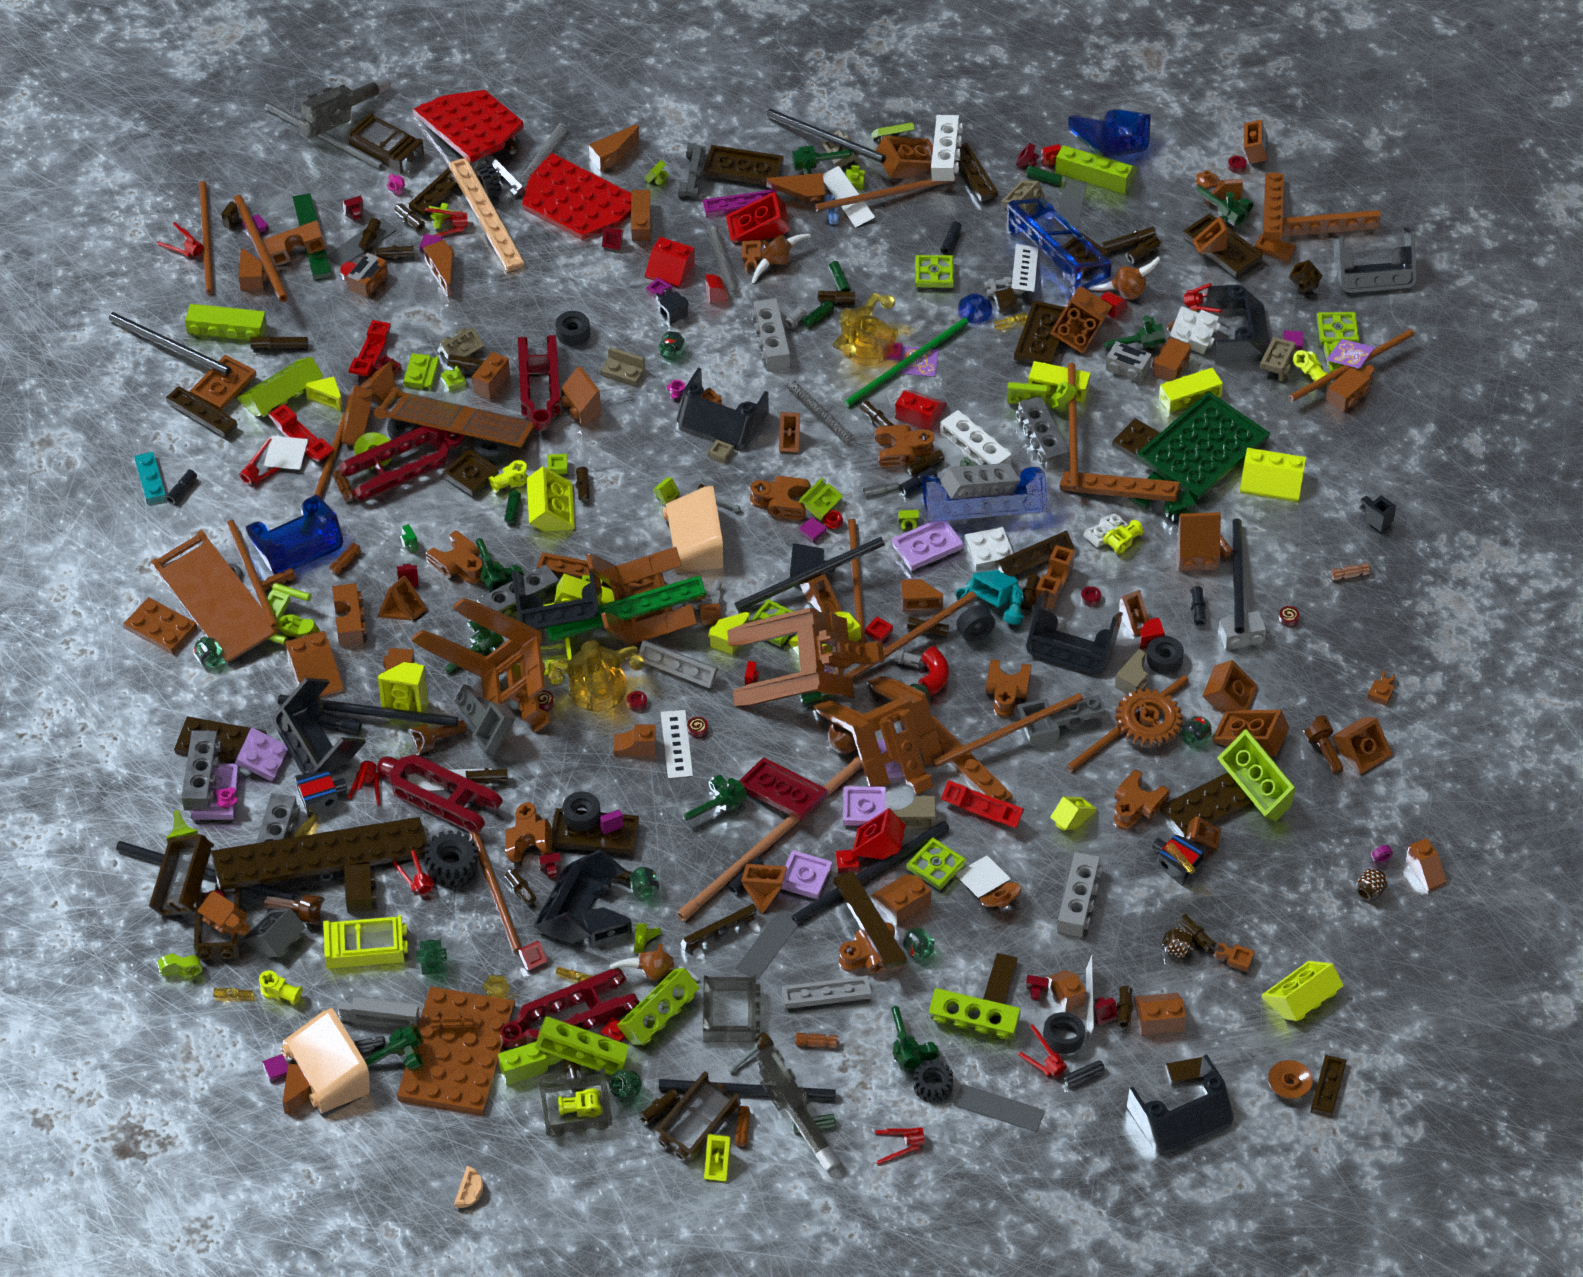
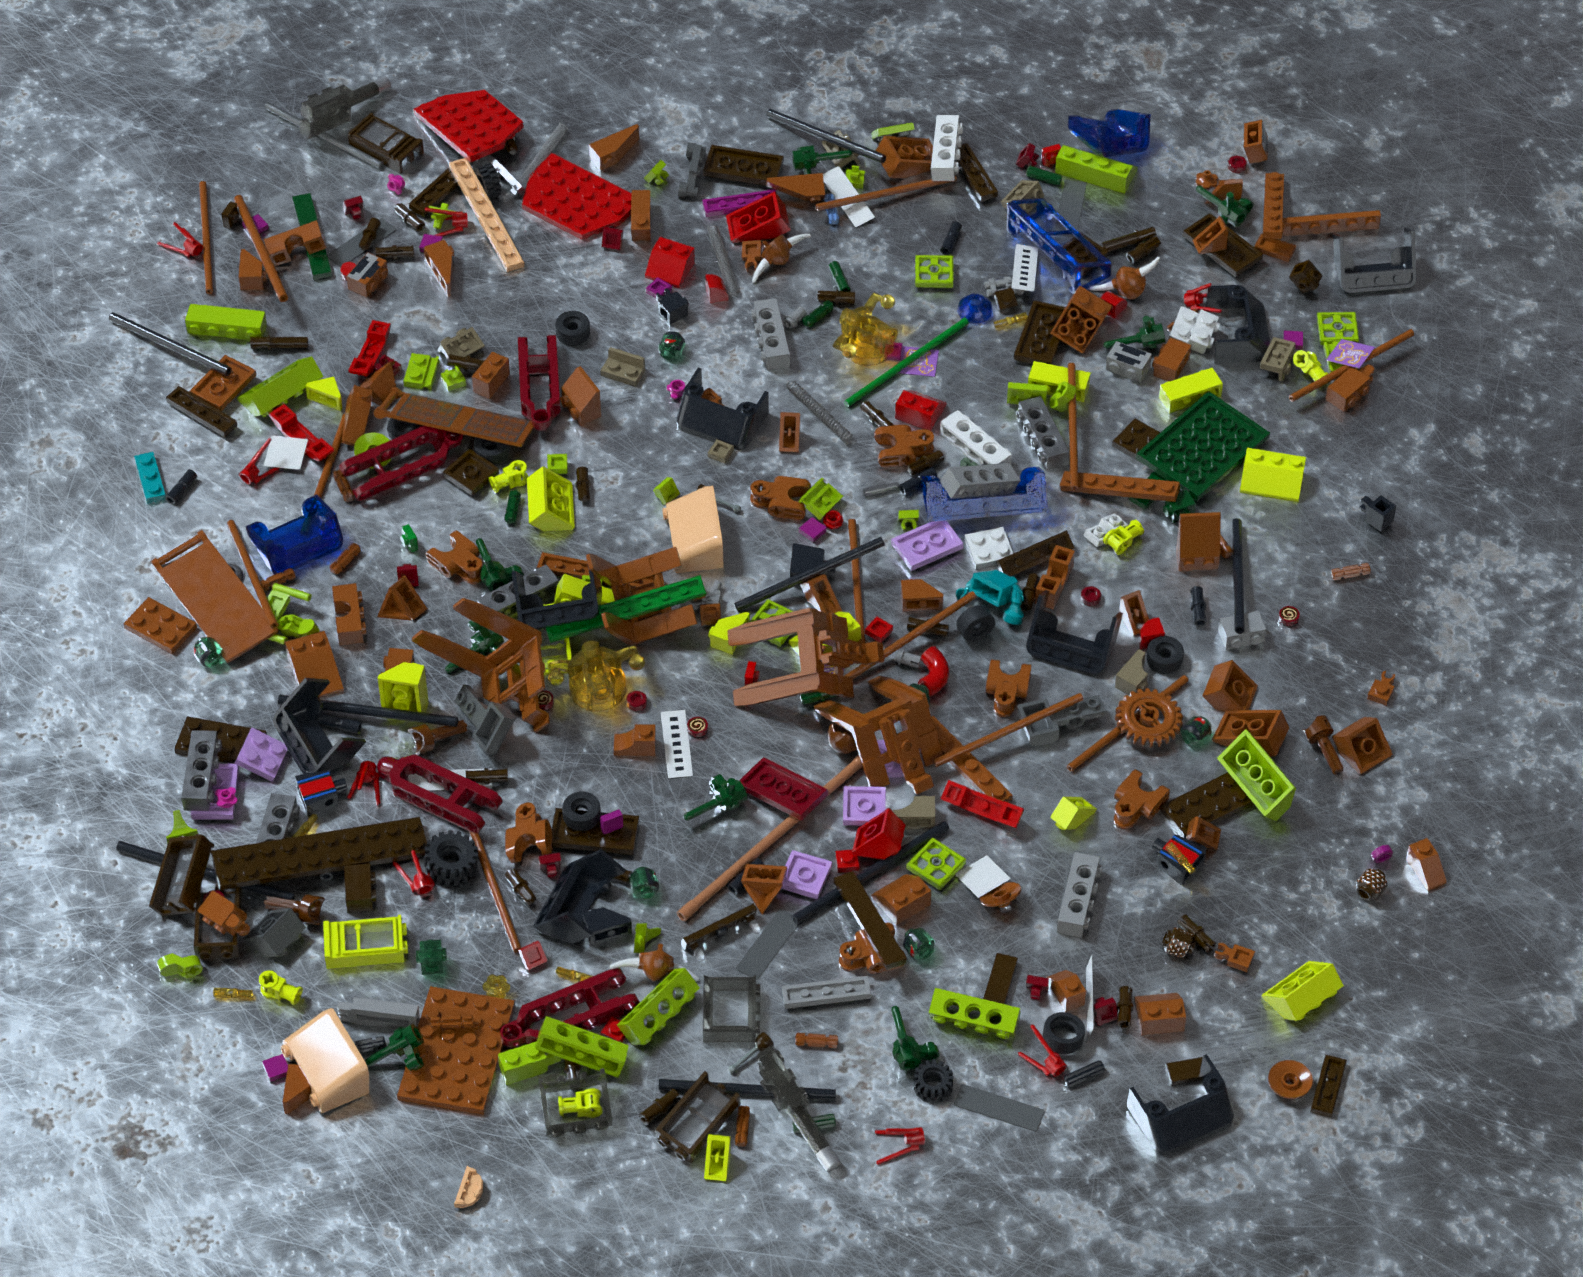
clear green head [609,1070,642,1099] -> none
light grey plate [636,640,718,688] -> none

